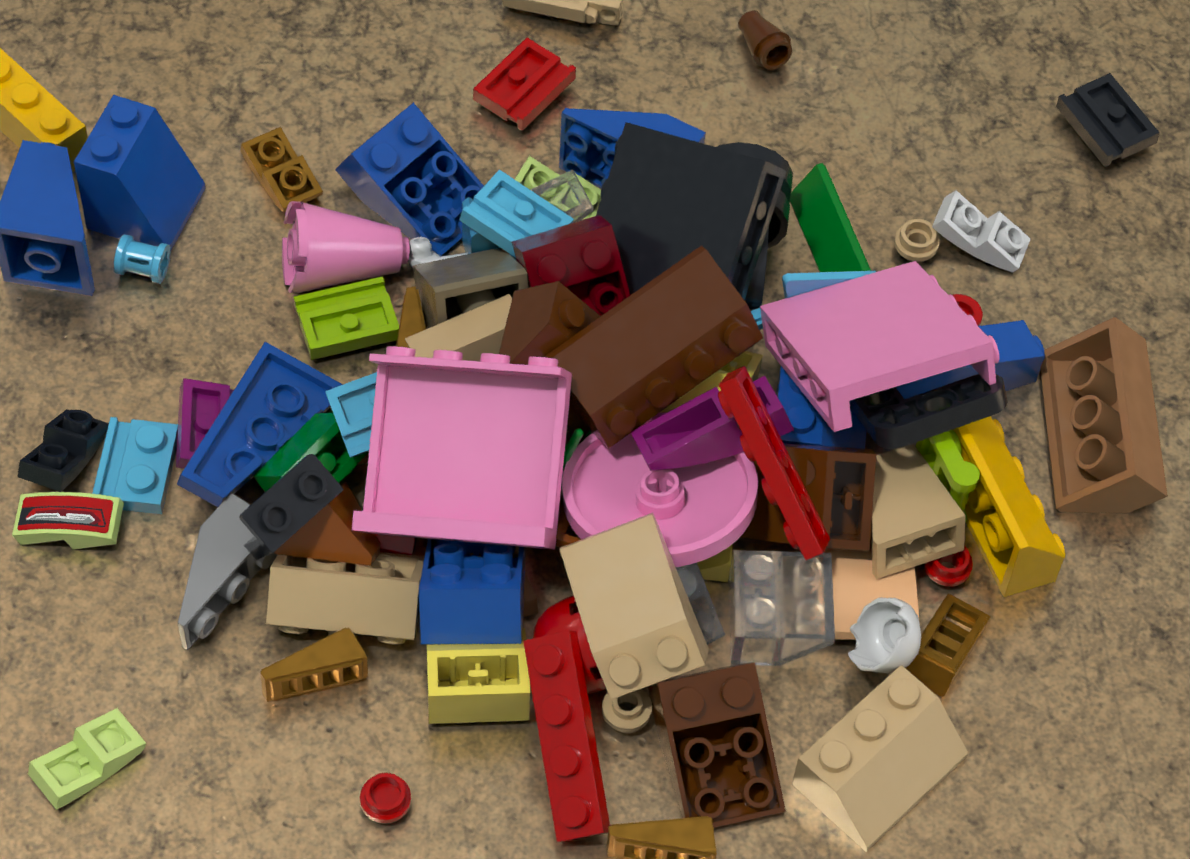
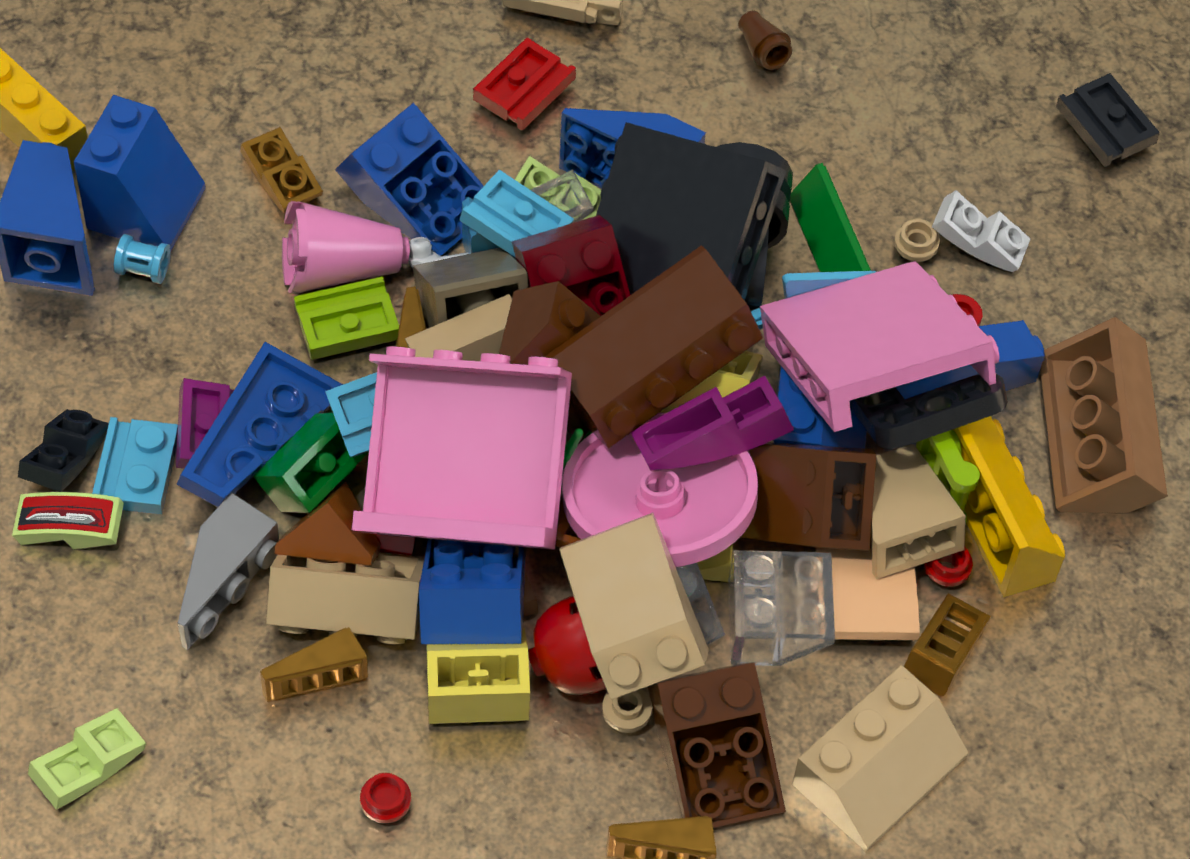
black bracket [240,454,344,560] -> none
red plate [523,630,610,842] -> none
red plate [718,366,830,560] -> none
white hair [848,597,921,673] -> none

